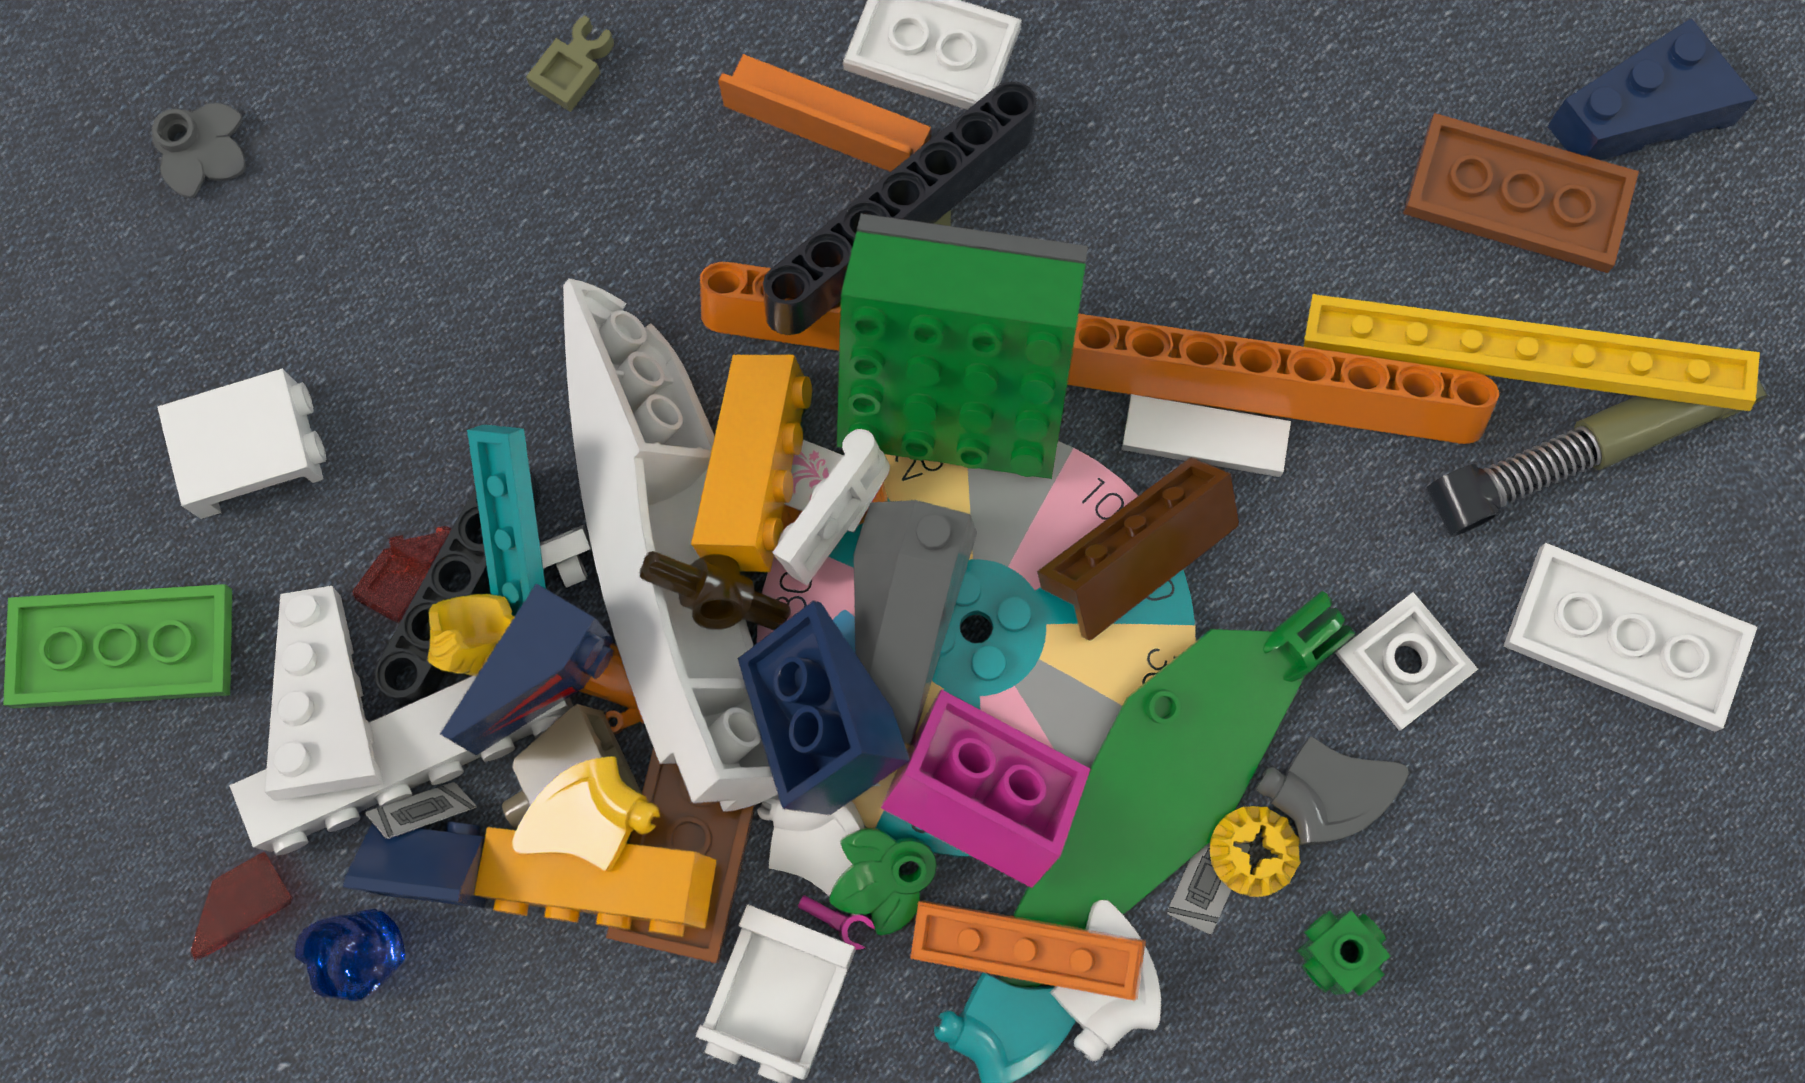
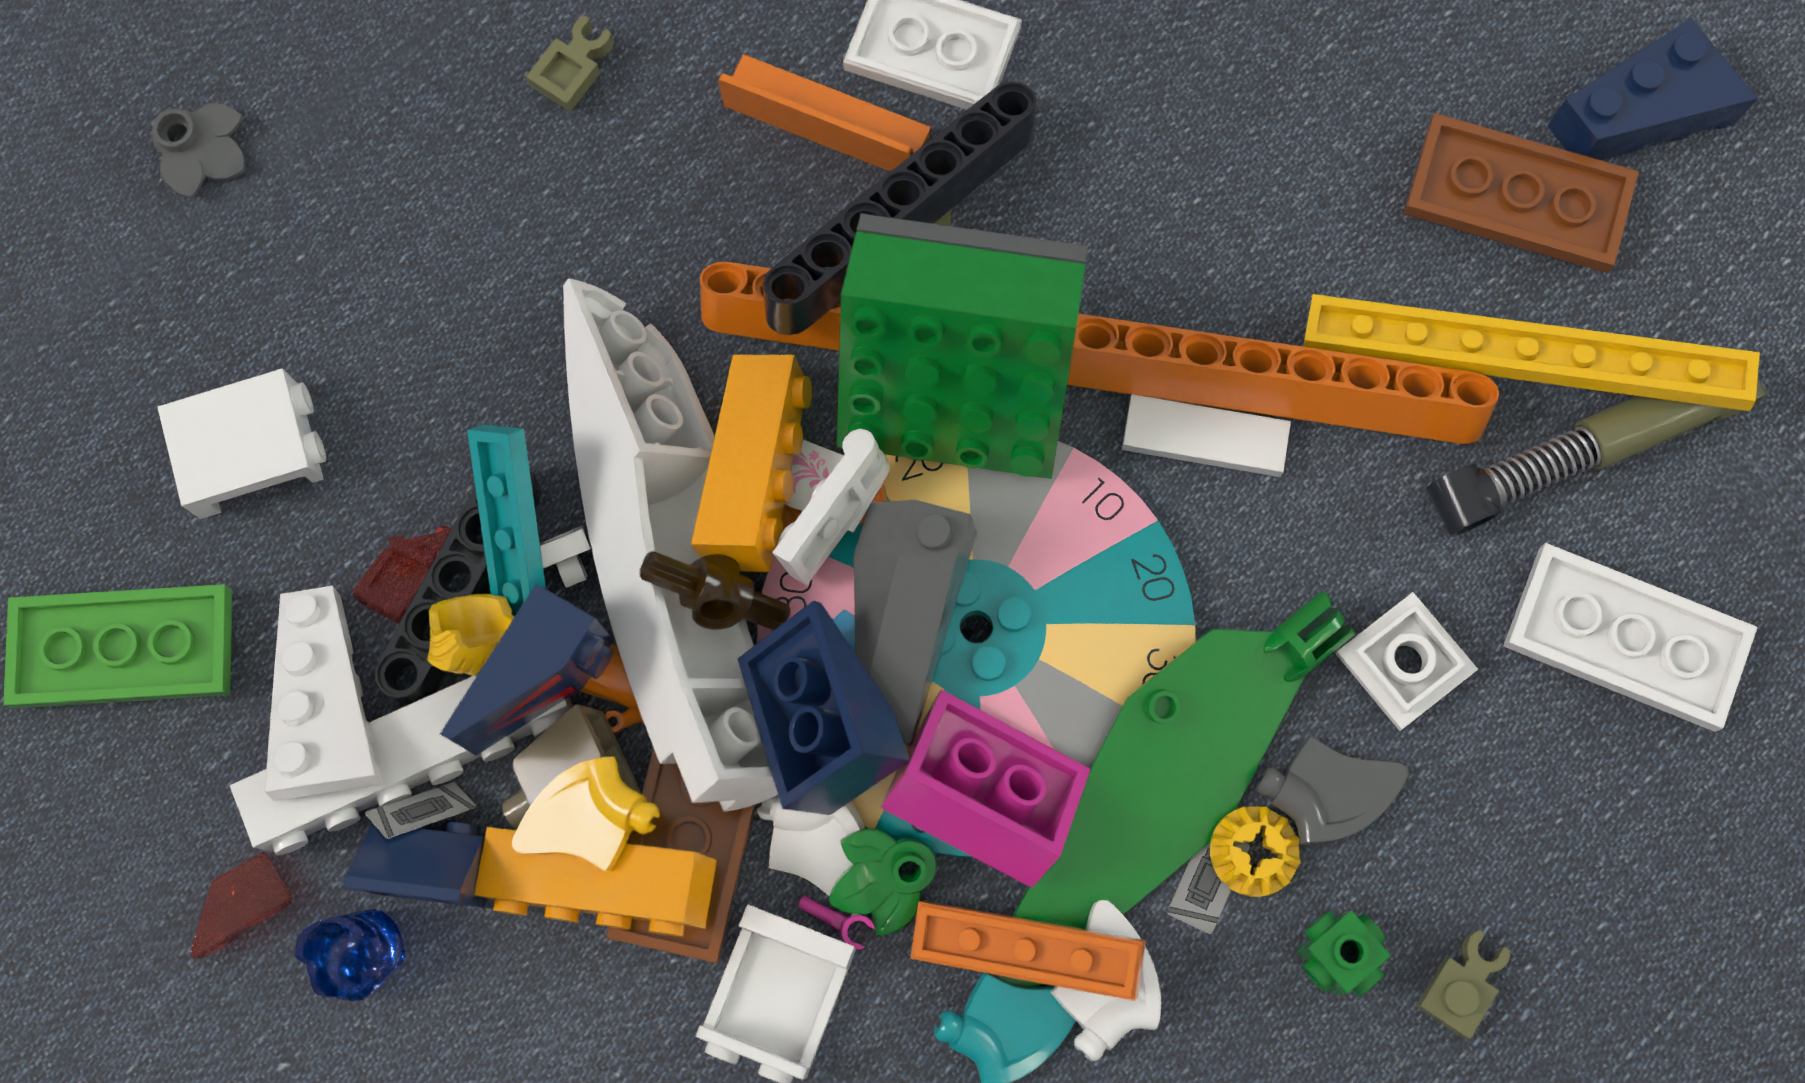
reddish brown panel [1037,457,1239,641] -> none
none -> olive plate [1415,930,1511,1039]

